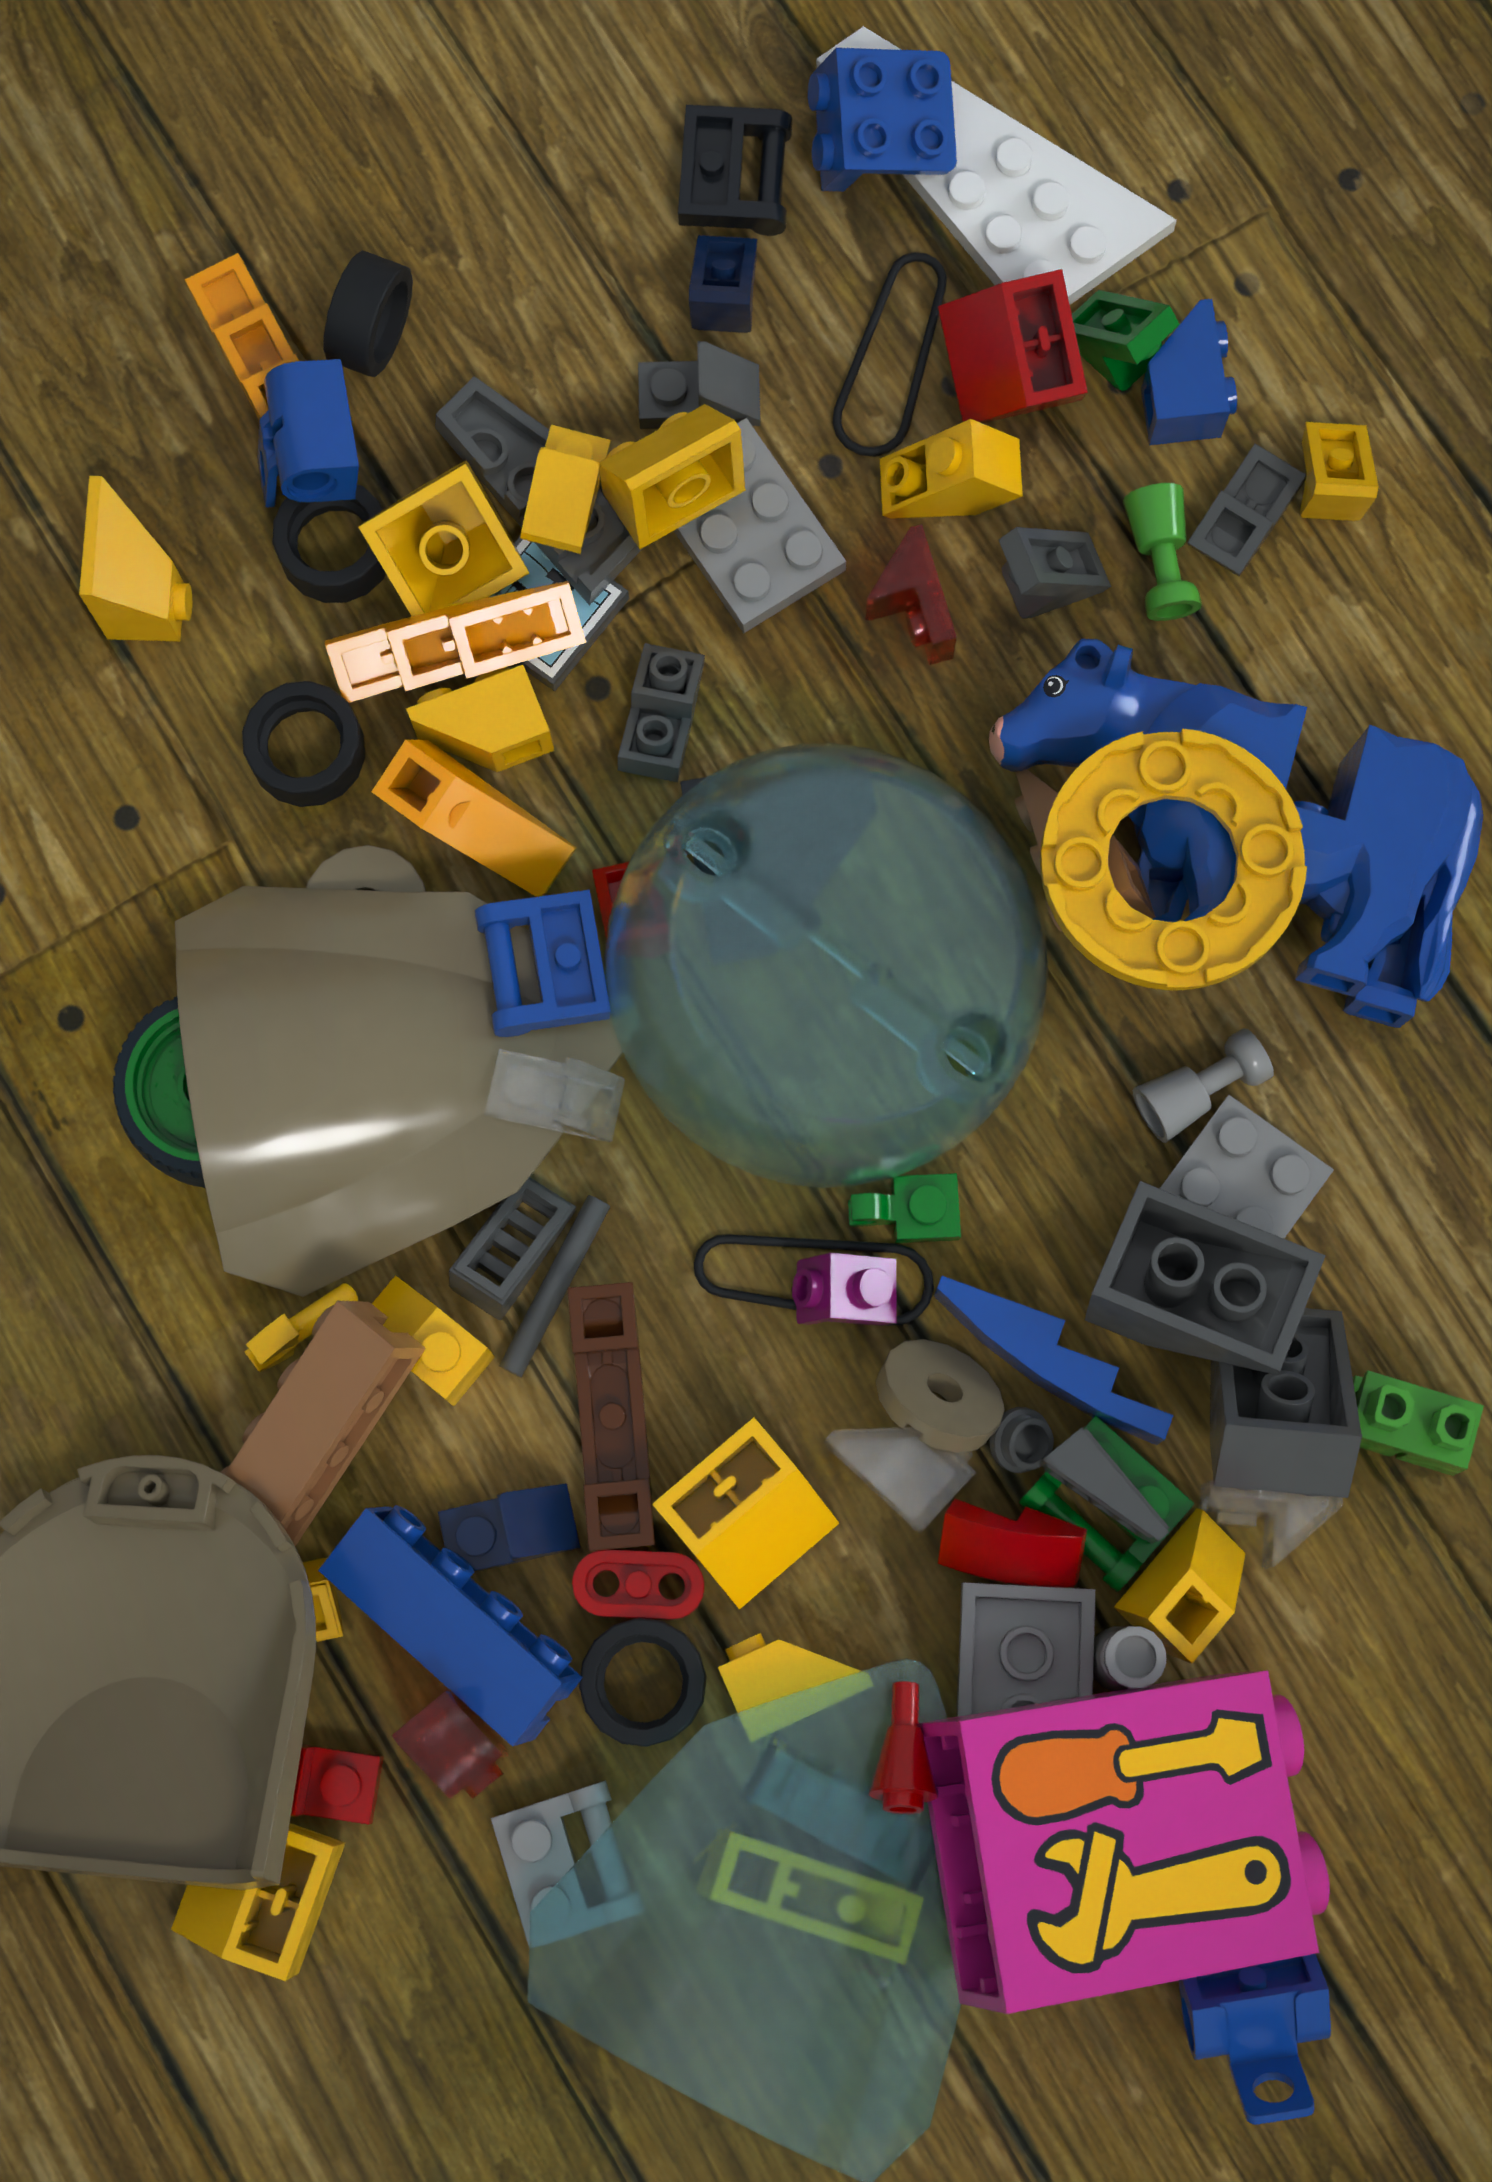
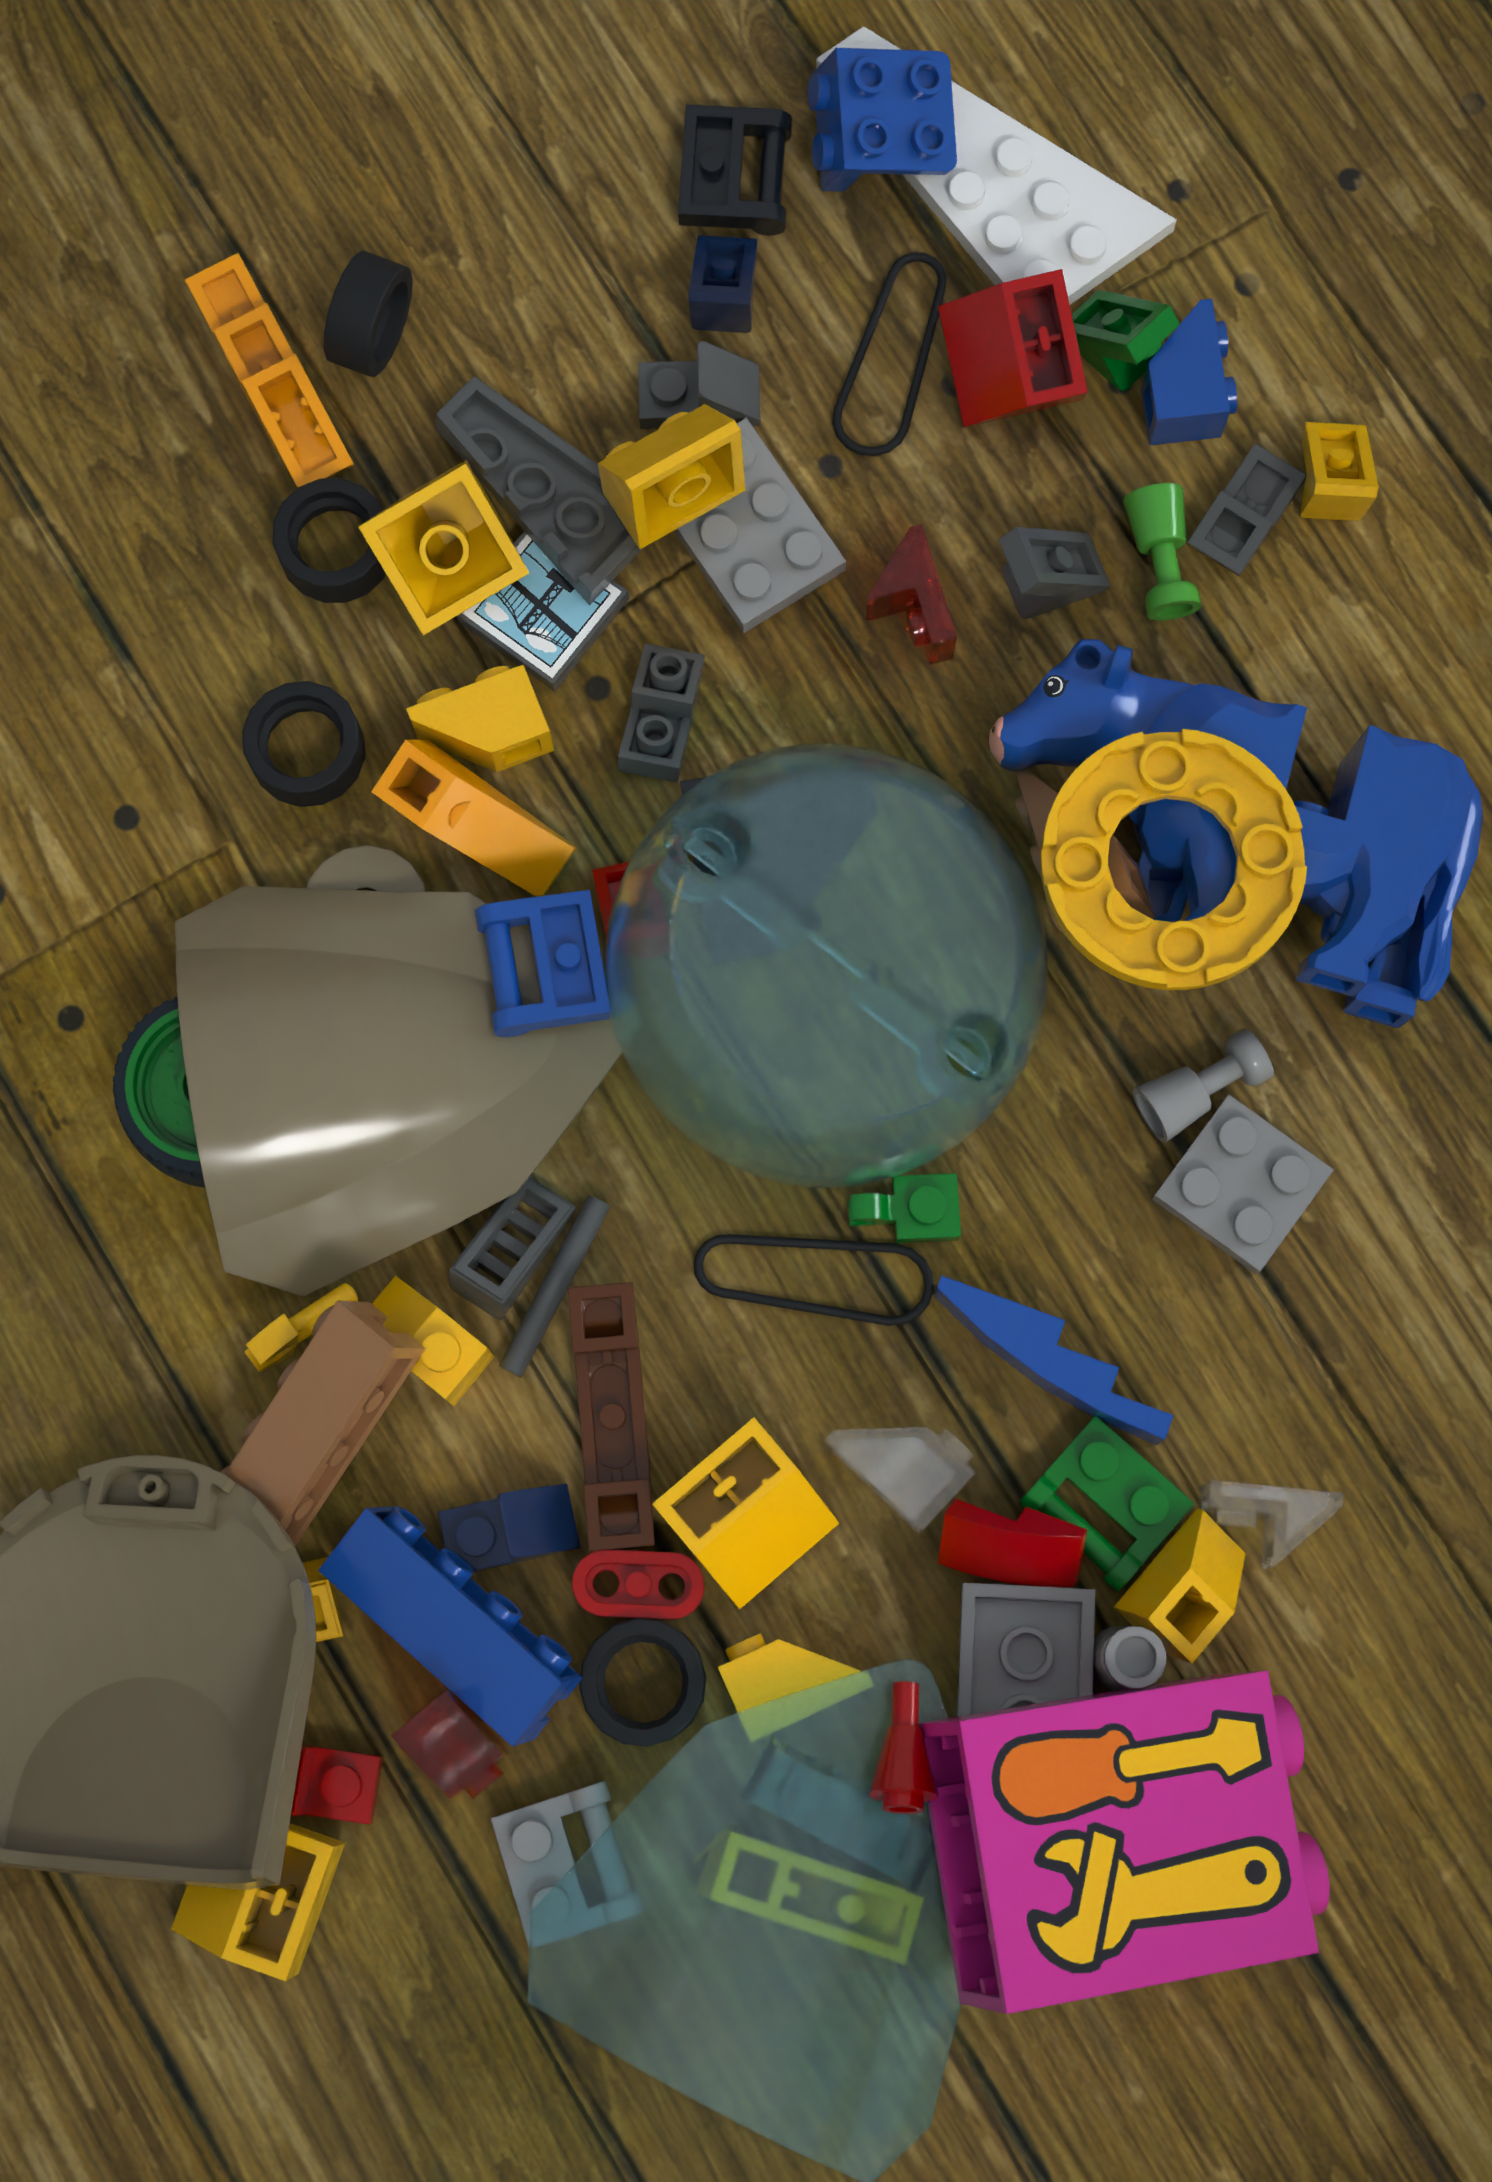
yellow slope [79,476,193,642] -> none
blue piece [258,359,359,507] -> none
slope [324,581,586,703] -> none
clear slope [484,1049,625,1143] -> none
yellow slope [520,425,611,554] -> none
bracket [792,1253,897,1326] -> none
dark tan tile [876,1339,1005,1453] -> none
yellow slope [880,419,1023,519] -> none
dark grey plate [990,1407,1054,1473] -> none
dark grey slope [1038,1427,1169,1544] -> none
dark grey slope [1085,1181,1326,1375] -> none
blue piece [1179,1954,1331,2124] -> none
dark grey slope [1210,1308,1362,1498] -> none
bright green hips [1353,1370,1484,1476] -> none

